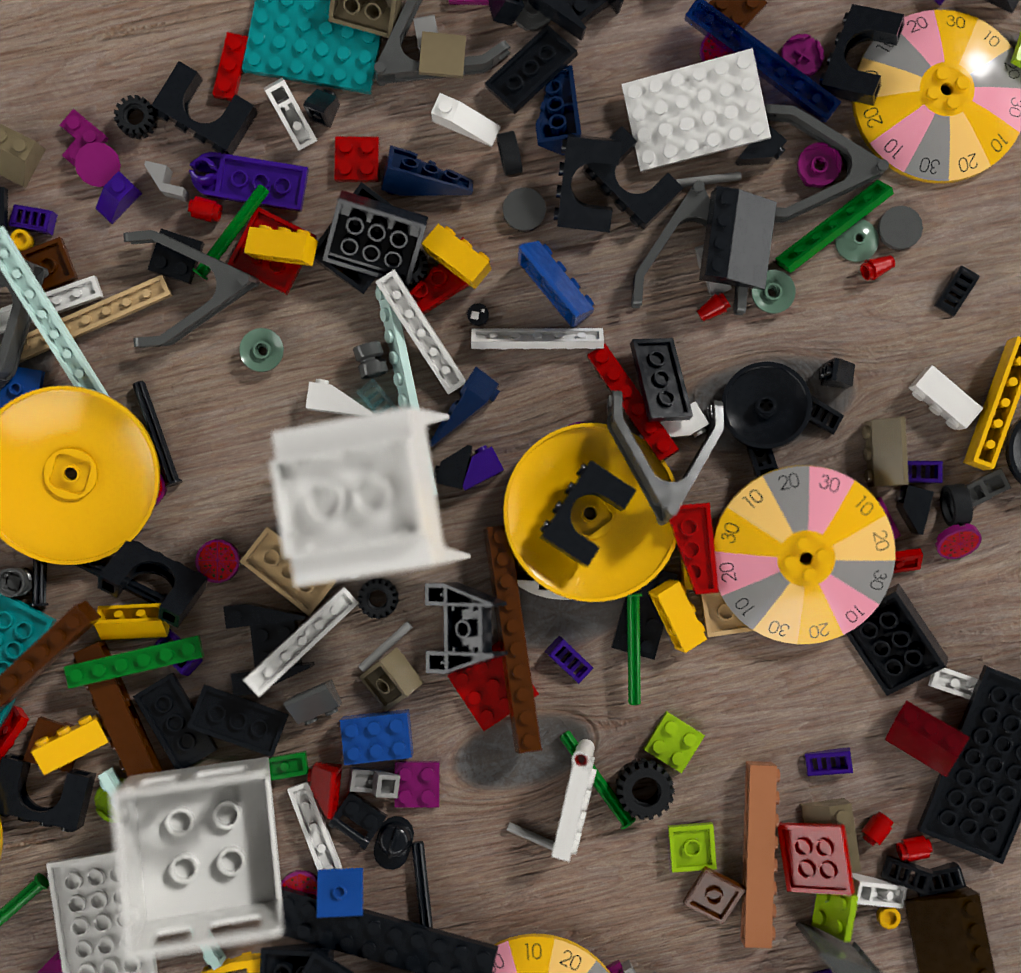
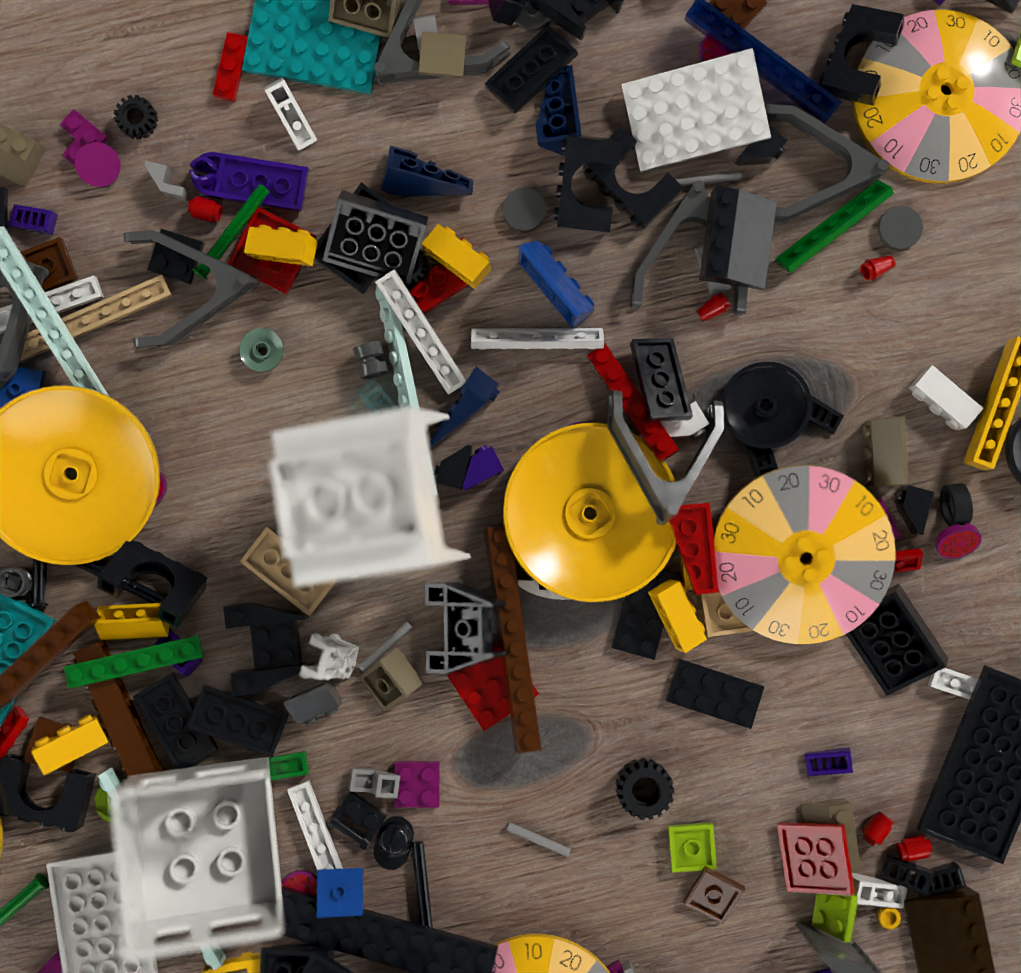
yellow tile [10,229,34,252] -> none
dark purple slope [95,171,143,224] -> none
black axle [133,381,183,487] -> none
black arch [151,61,258,155] -> none
tile [195,539,241,583] -> none
white plate [243,587,359,697] -> none
black slope [303,89,340,128] -> none
white slope [306,379,372,416] -> none
red slope [308,762,342,819] -> none
red plate [334,136,380,182] -> none
blue brick [340,709,414,765] -> none
black tyre [357,578,399,619] -> none
white slope [431,93,501,147] -> none
black tile [467,303,489,326] -> none
black tyre [496,131,523,176] -> none
black arch [539,460,637,568] -> none
dark purple slope [545,636,593,684] -> none
white hinge [552,739,597,862] -> none
green axle [560,730,636,830] -> none
green axle [626,593,642,705] -> none
lime plate [643,711,705,773] -> none
nougat brick [740,761,780,948] -> none
sand green dish [751,270,796,314] -> none
magenta tile [780,34,824,79] -> none
magenta plate [796,142,842,188] -> none
black slope [818,358,855,389] -> none
sand green dish [835,219,879,262] -> none
dark red slope [885,700,970,777] -> none
dark purple slope [907,461,943,483] -> none
black slope [934,266,980,317] -> none
dark grey slope [965,468,1011,507] -> none
none -> white piece [299,633,359,680]
none -> black plate [666,658,764,729]

